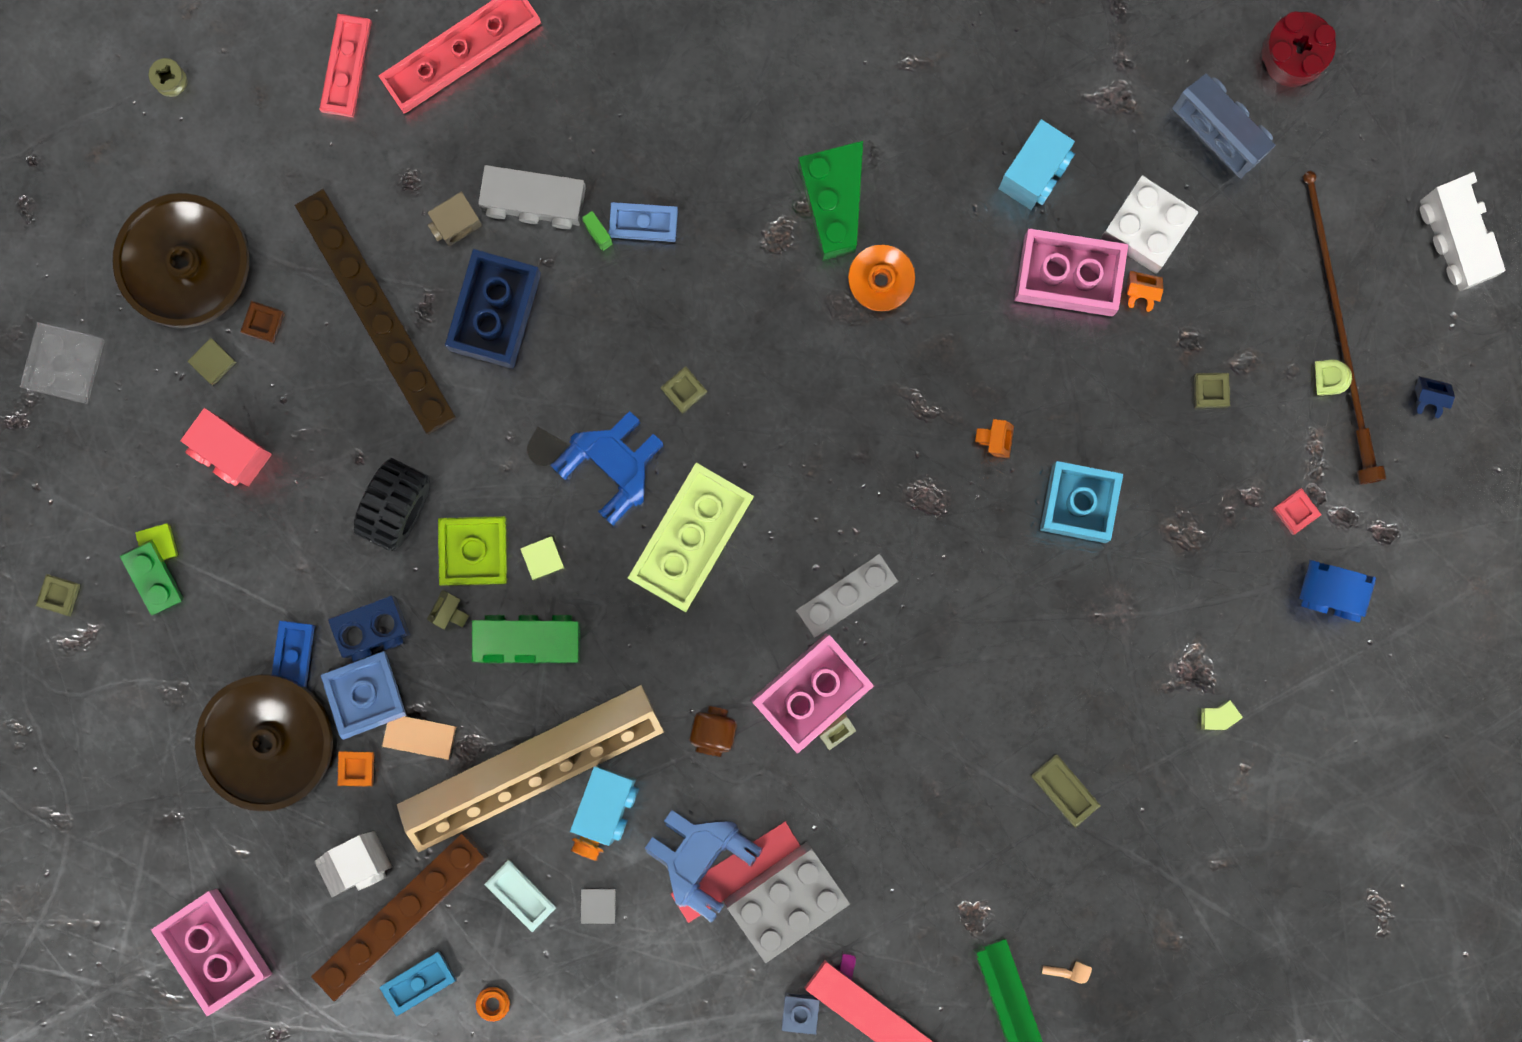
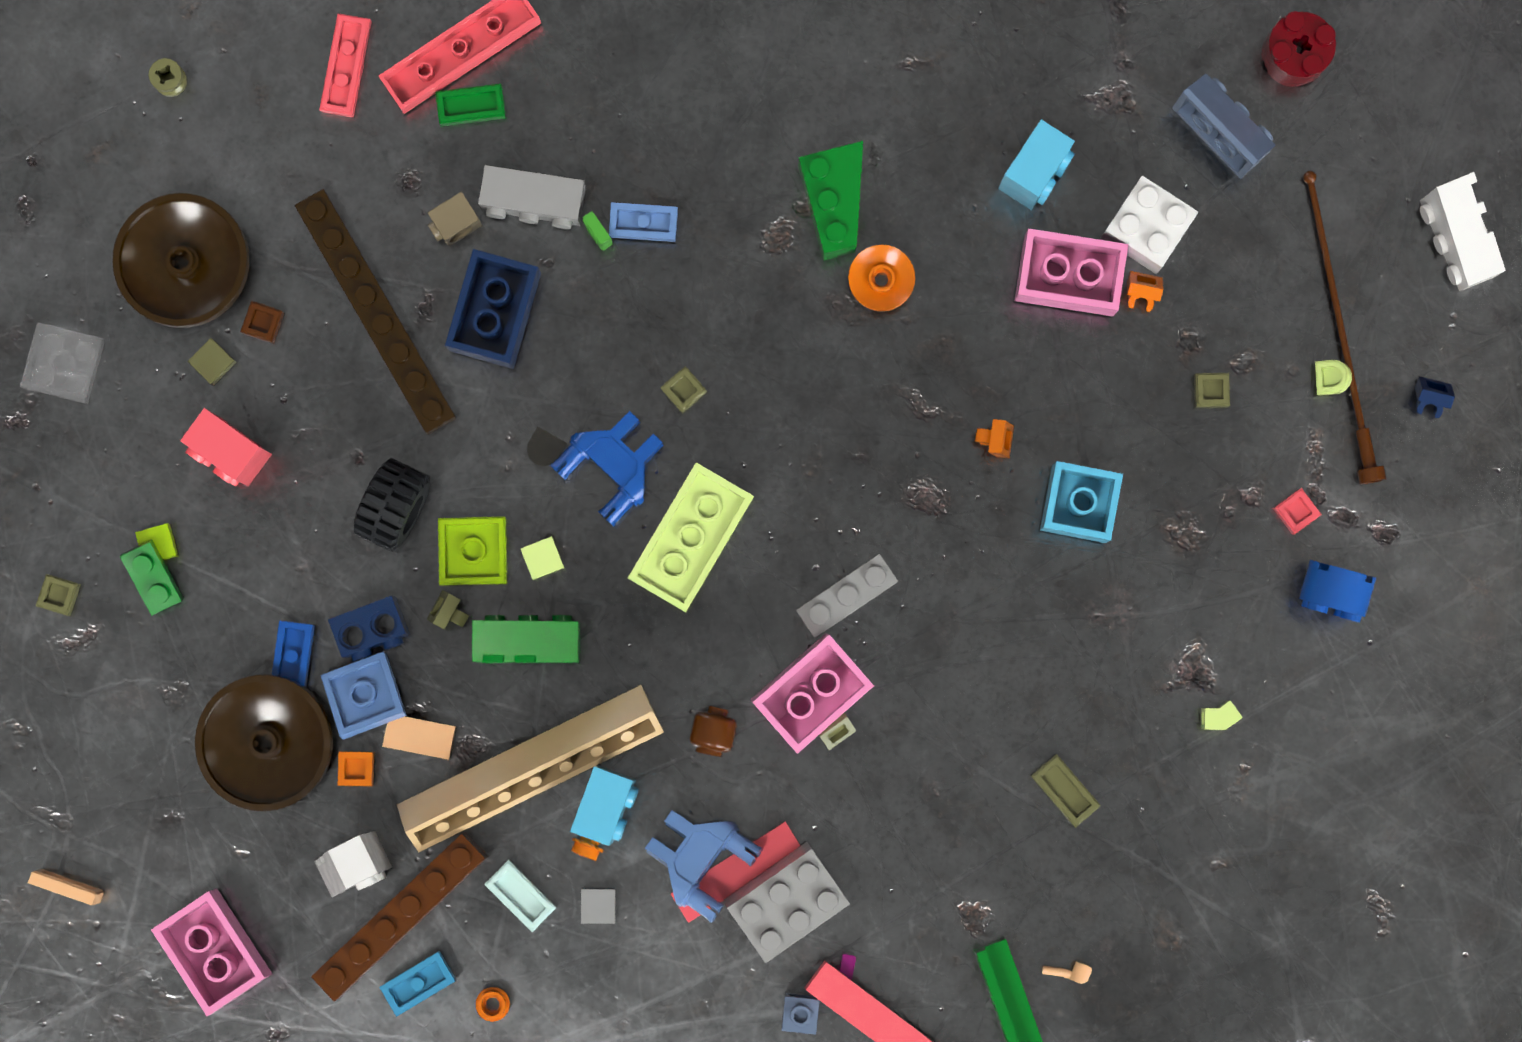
none -> light nougat tile [28,869,104,905]
none -> green tile [435,83,506,127]

